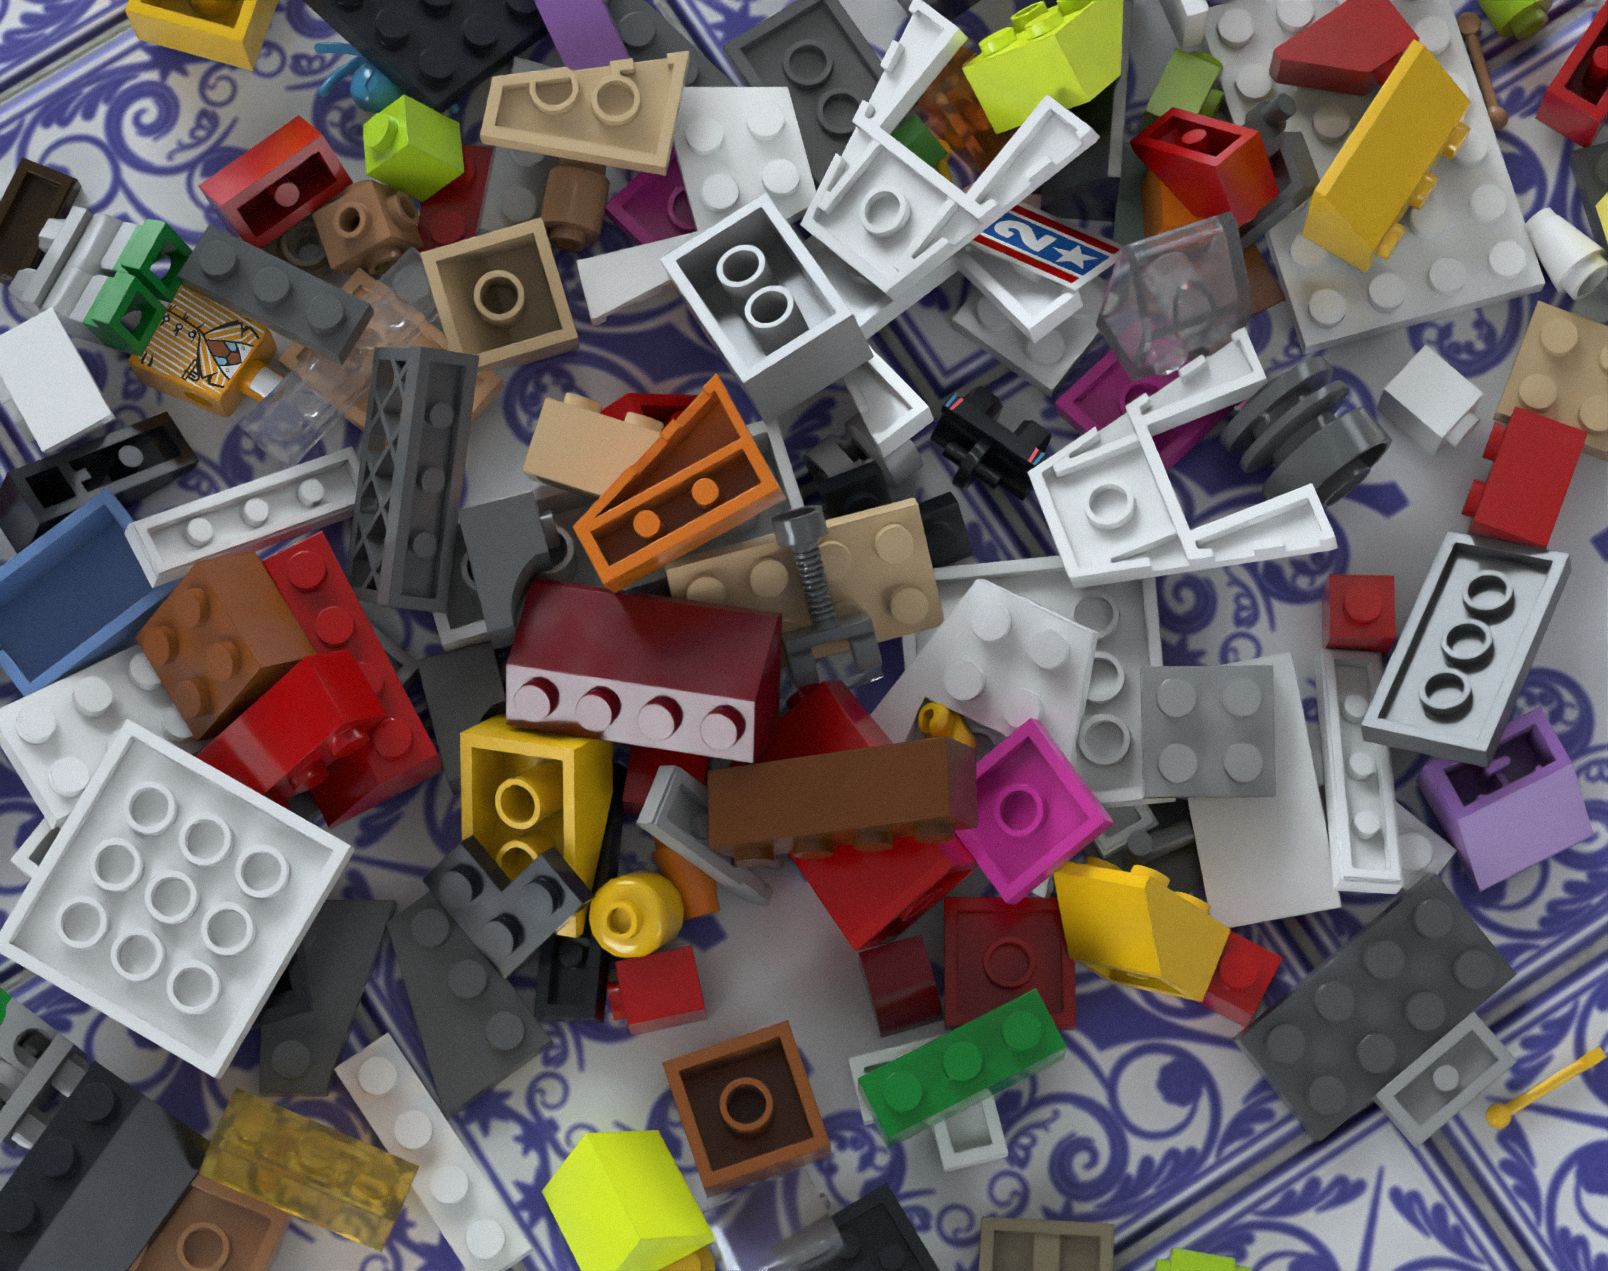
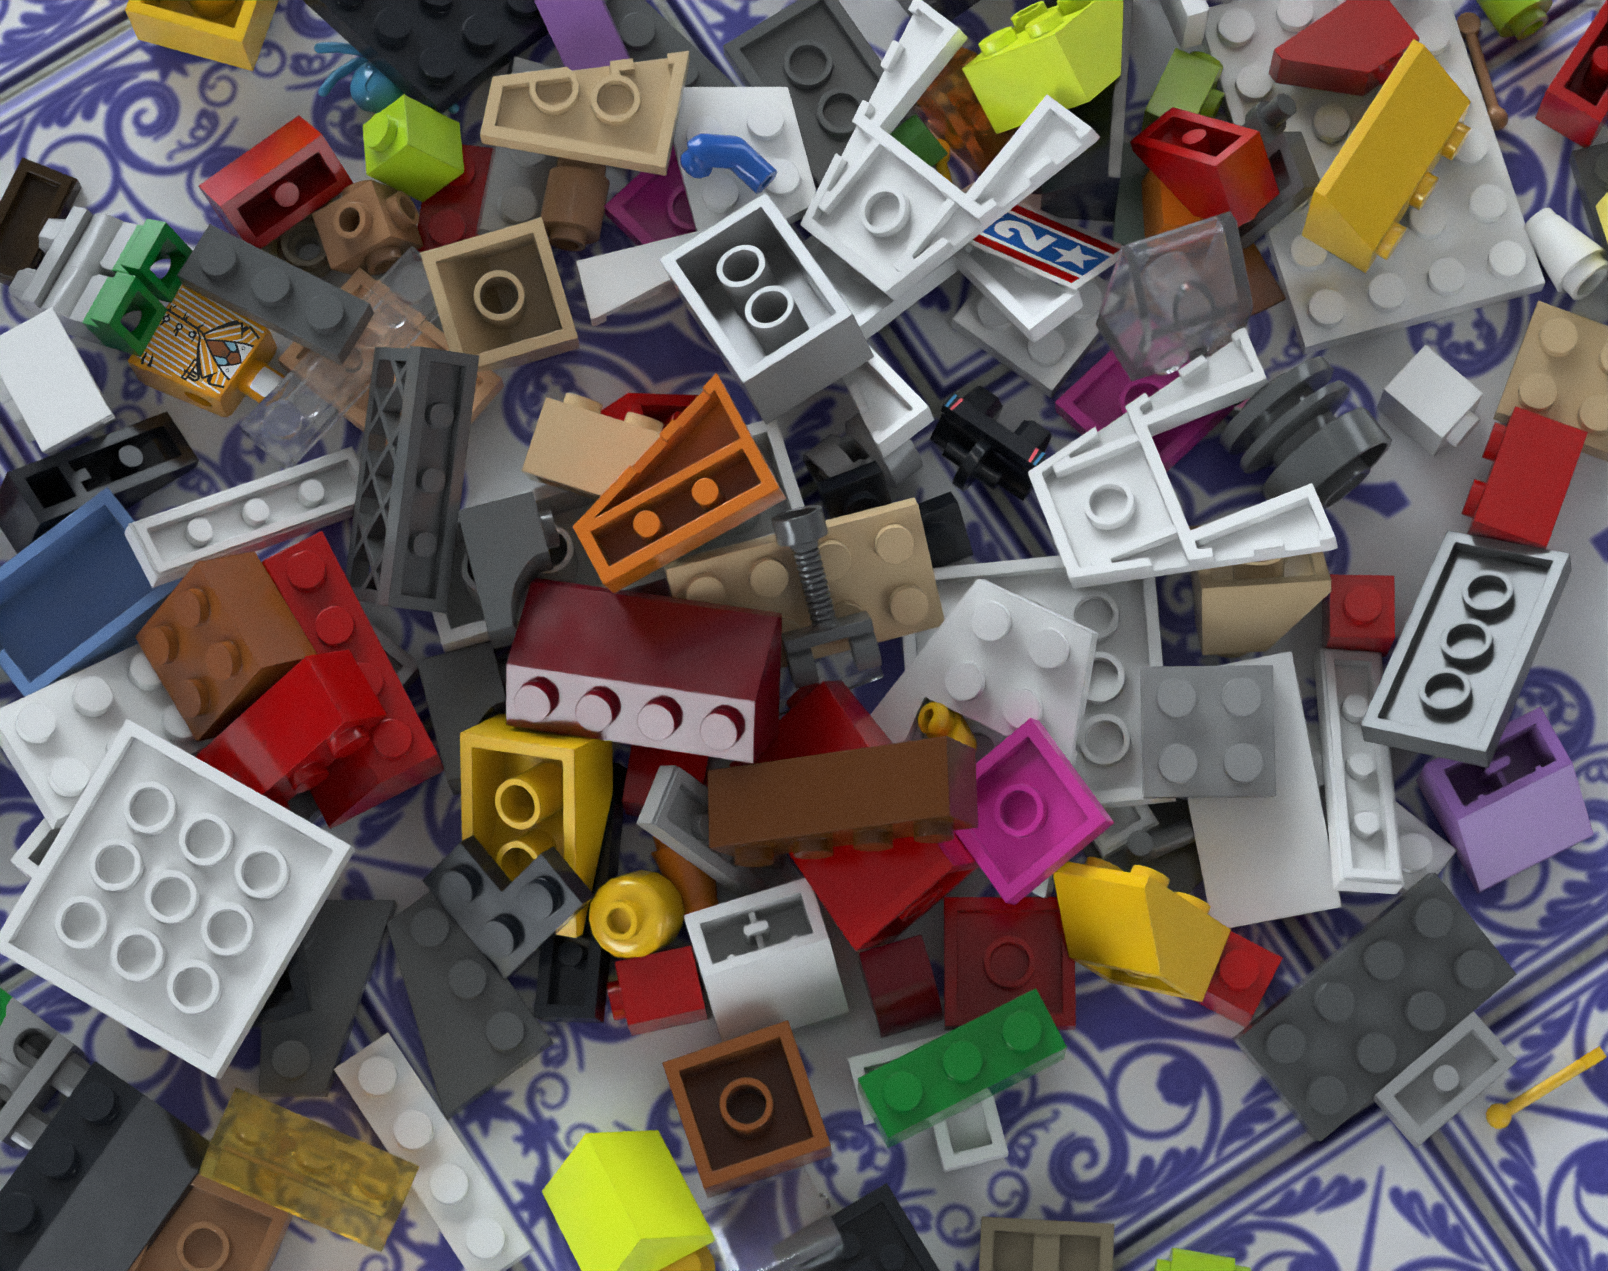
none -> blue arm [680,133,778,194]
none -> white slope [683,878,849,1042]
none -> tan slope [1189,525,1331,658]

